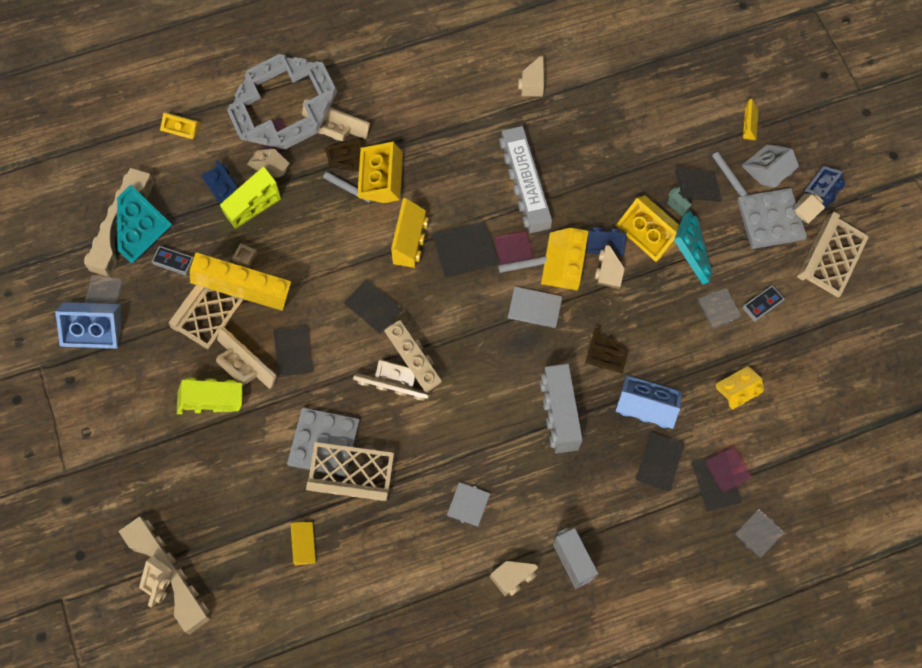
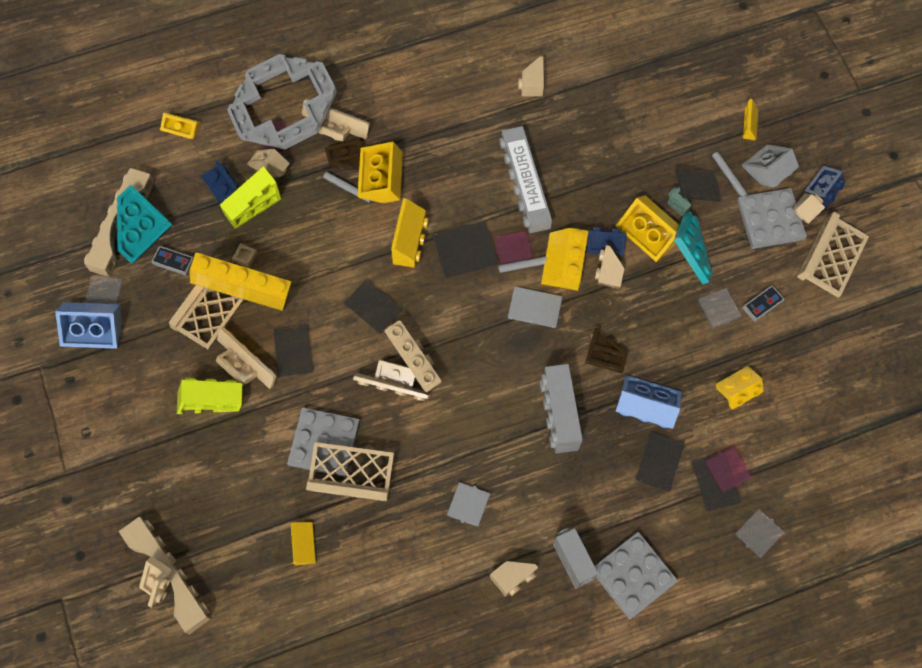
none -> light grey plate [595,532,678,620]

